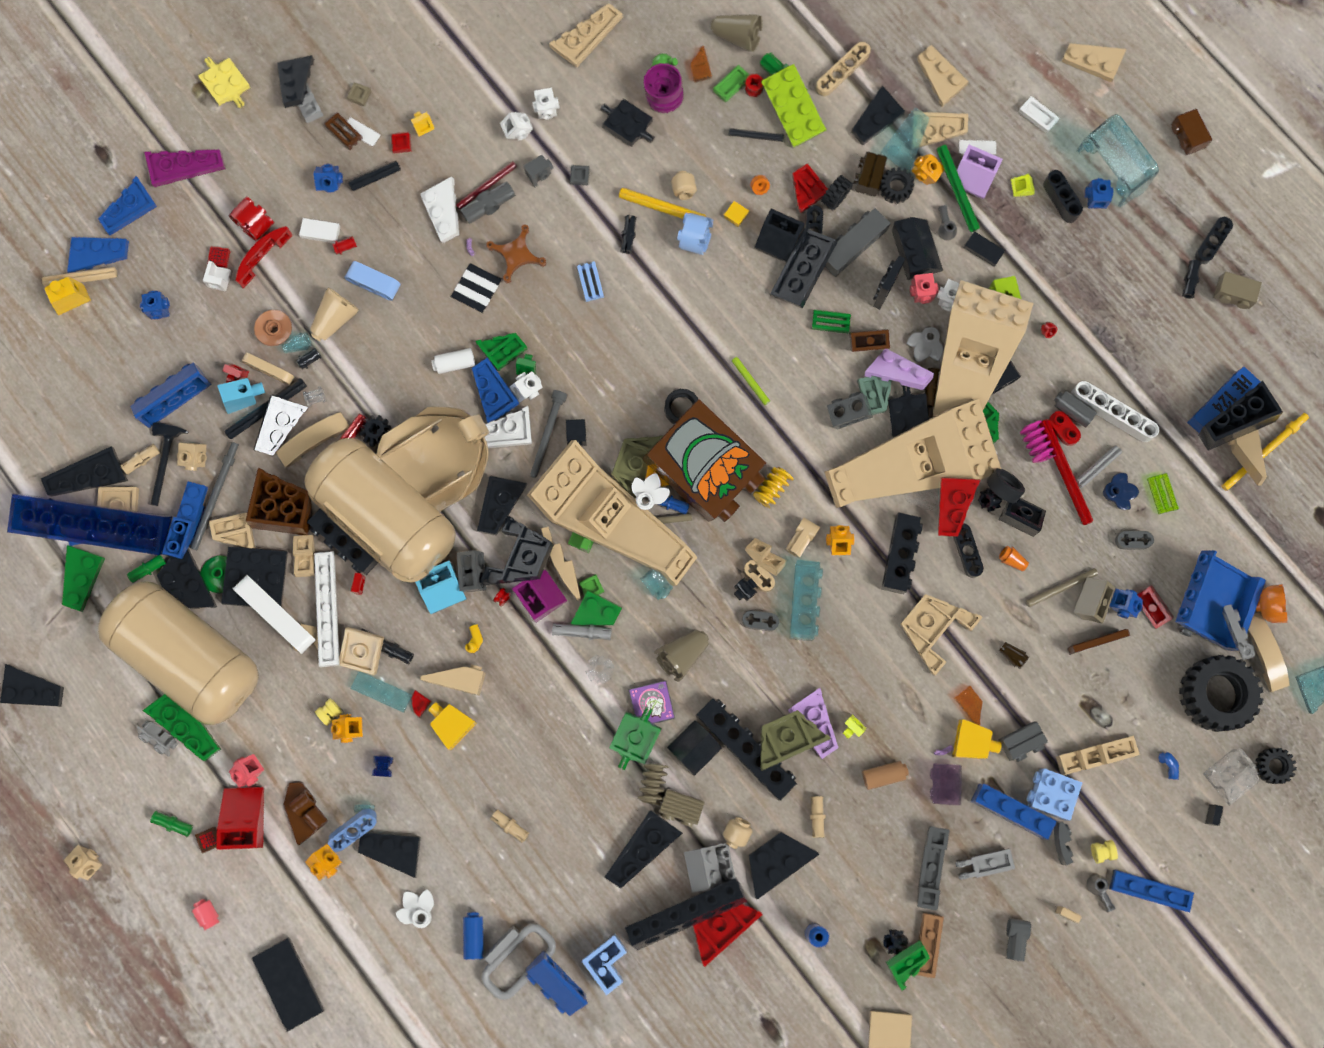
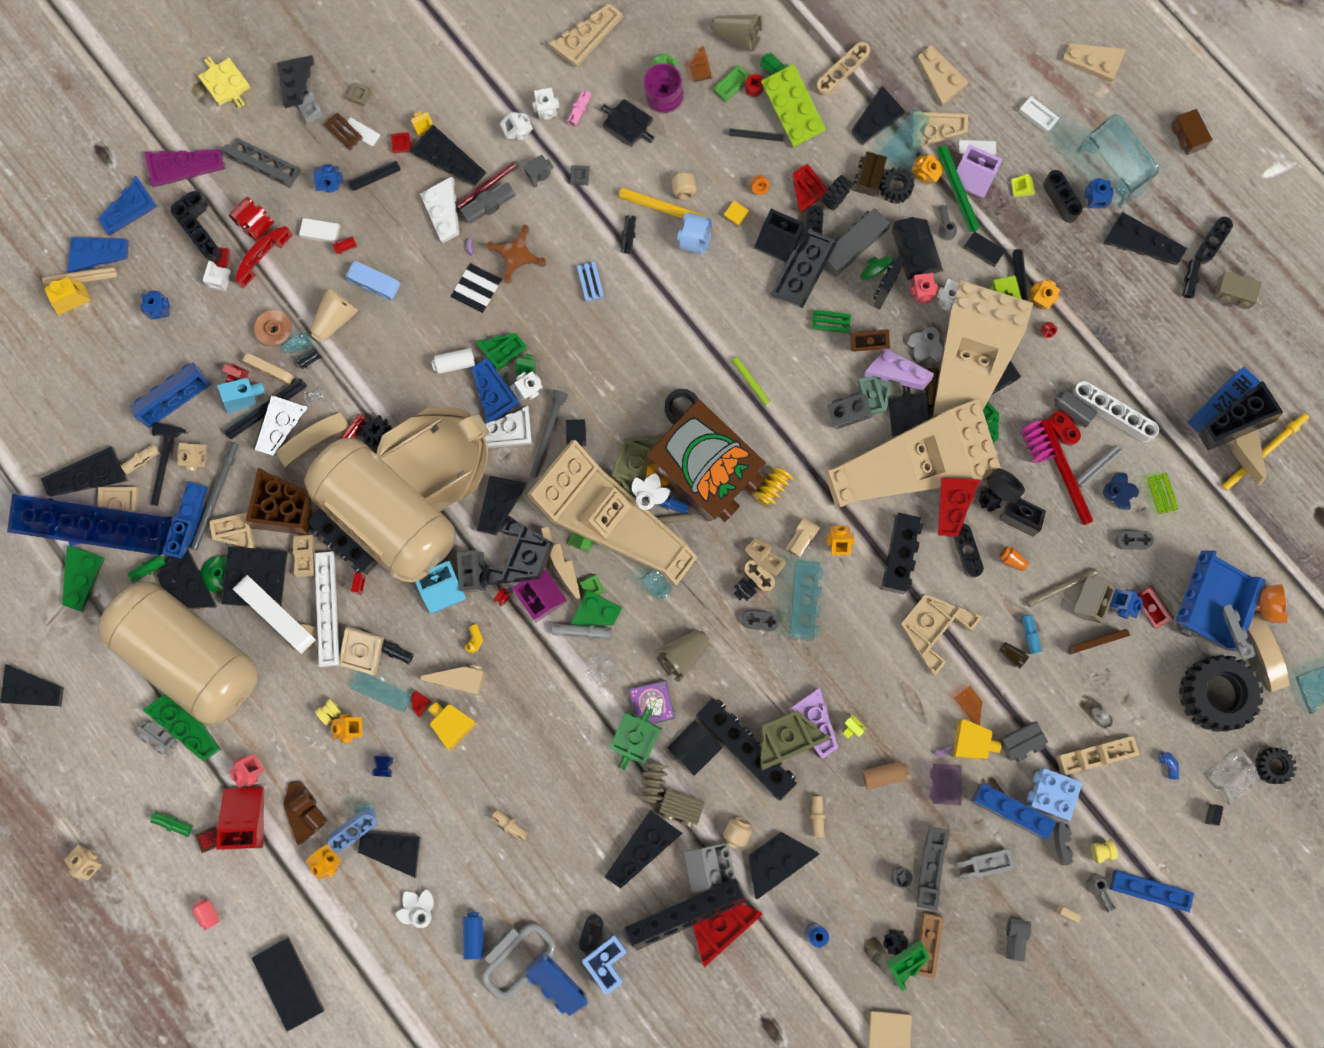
none -> black beam [170,191,222,263]
none -> dark grey fence [222,138,301,188]
none -> black wing [409,125,486,187]
none -> bright pink pin [566,90,592,127]
none -> black beam [579,914,604,953]
none -> green dish [860,256,894,280]
none -> dark grey wheel [891,867,914,889]
none -> black axle [1012,249,1028,301]
none -> dark azure axle [1021,615,1043,654]
none -> light orange brick [1027,279,1060,310]
none -> black wing [1103,212,1187,266]

